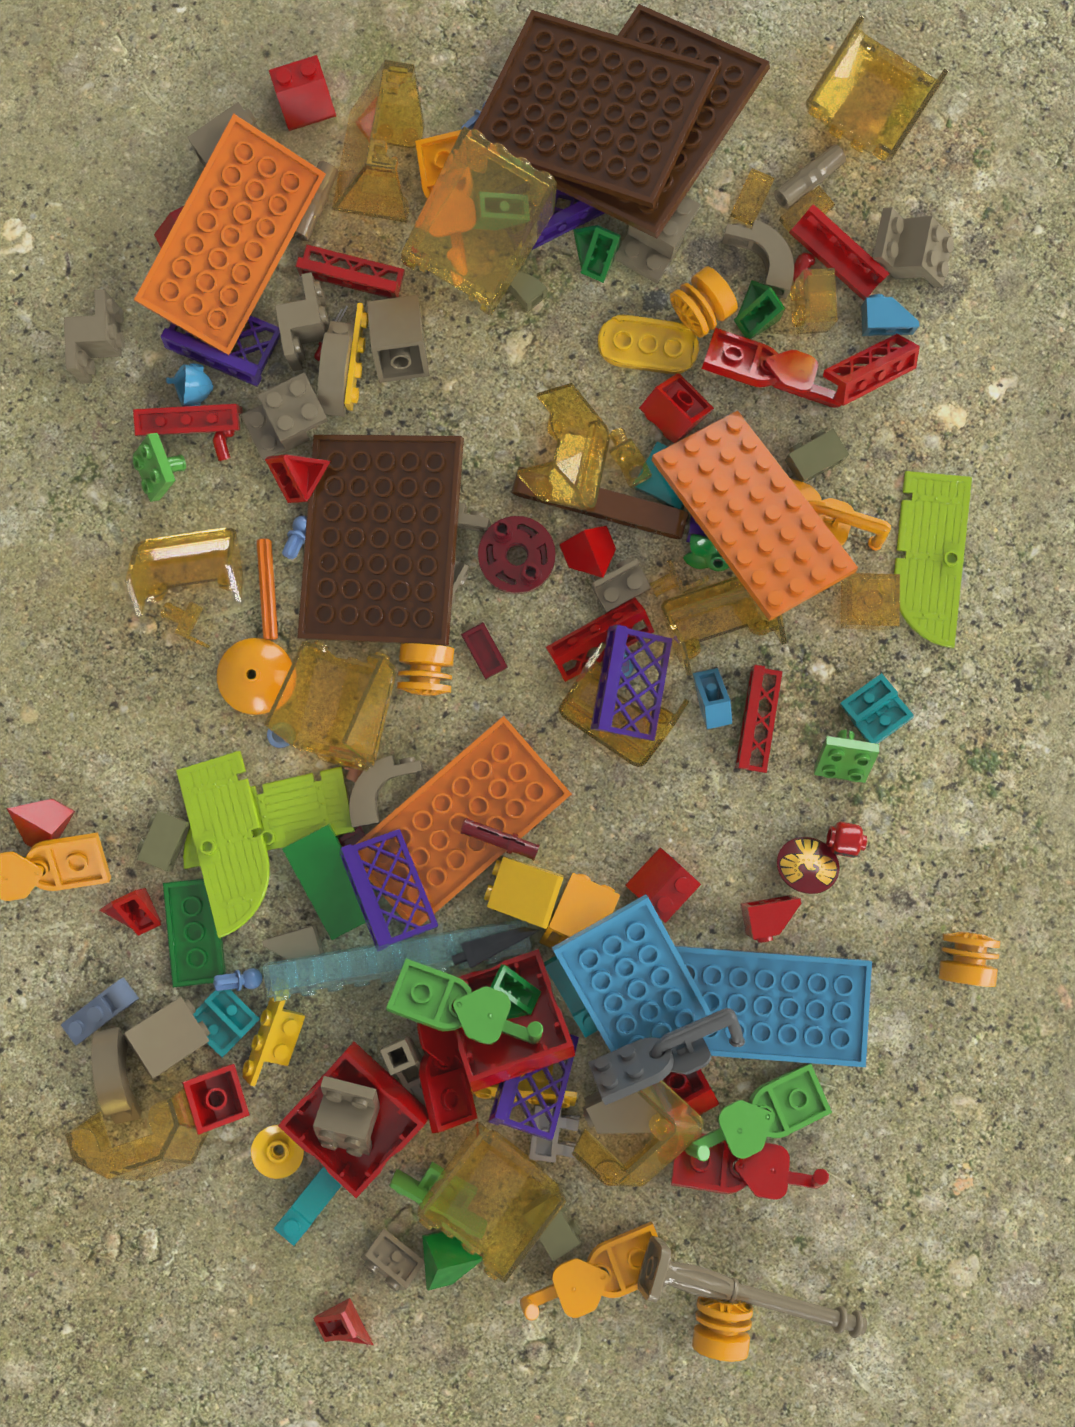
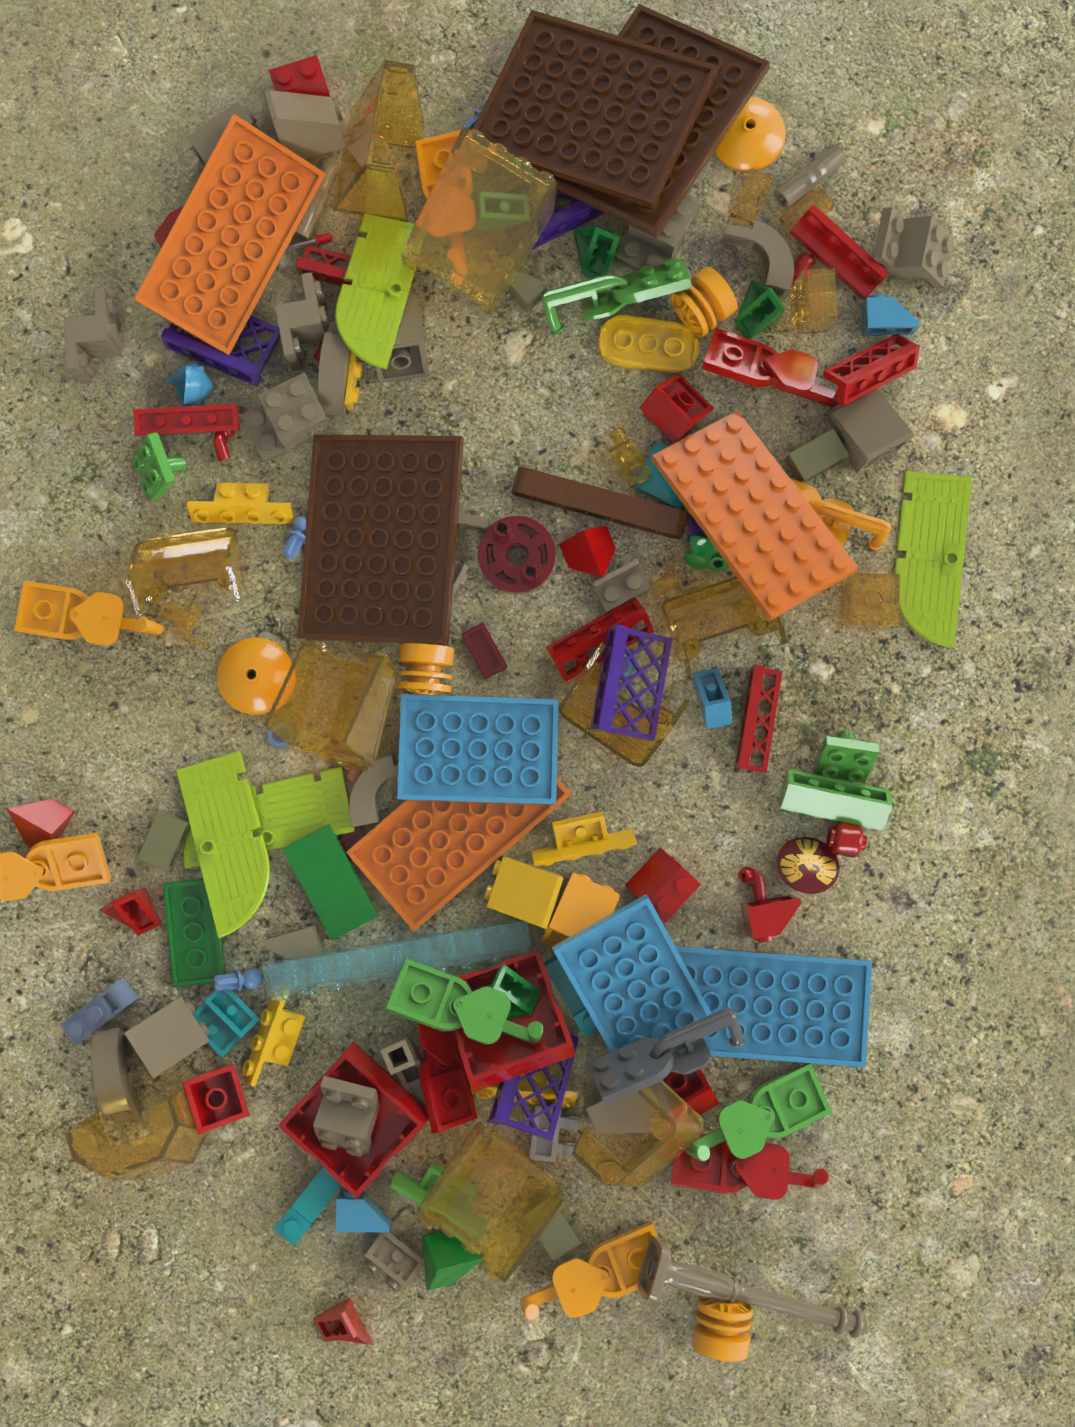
yellow dish [251,1124,304,1179] -> none
orange axle [257,538,278,640] -> none
red slope [265,454,331,503] -> none
dark purple fence [339,829,438,952] -> none
black bar [451,927,540,969] -> none
dark red pin [460,817,540,861] -> none
clear yellow windscreen [517,383,610,510] -> none
clear yellow windscreen [806,15,949,162] -> none
teal slope [840,673,914,744] -> none
light orange wheel [938,931,1001,987] -> none
none -> light orange plate [14,580,164,646]
none -> yellow bracket [187,483,294,524]
none -> dark tan slope [265,90,348,160]
none -> red piece [285,233,333,251]
none -> lime door [335,214,427,370]
none -> dark azure slope [336,1189,392,1232]
none -> dark azure plate [397,694,559,805]
none -> yellow bracket [531,811,637,867]
none -> bright green plate [542,258,692,336]
none -> light orange dish [714,97,786,172]
none -> red arm [738,866,767,901]
none -> brick [780,769,893,830]
none -> dark tan slope [828,389,915,473]

